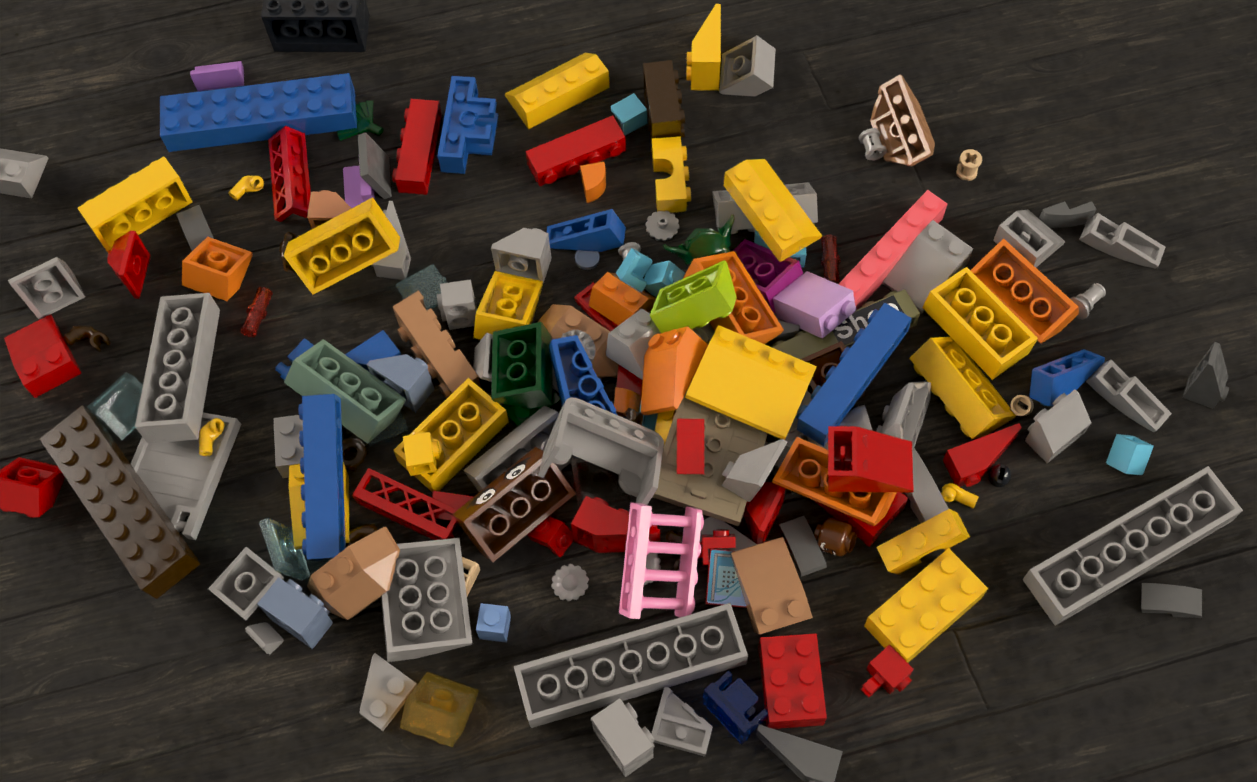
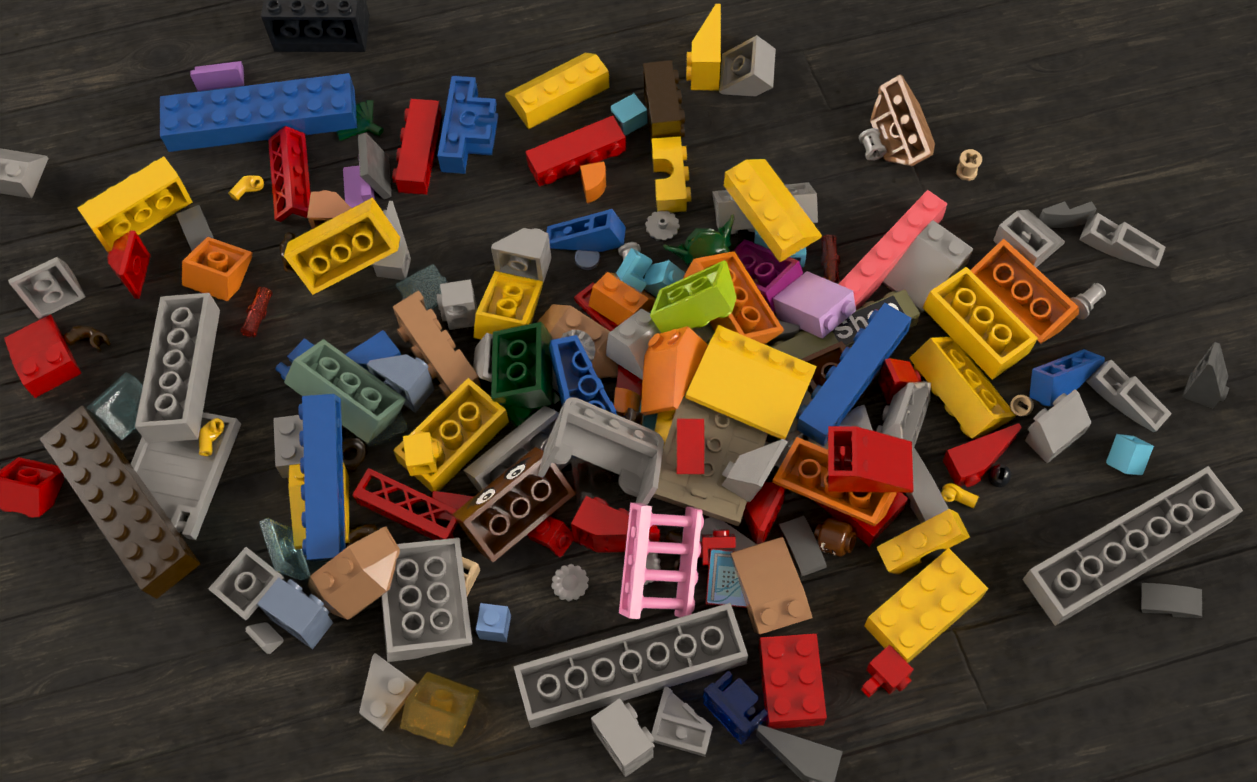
none -> red slope [878,358,921,404]

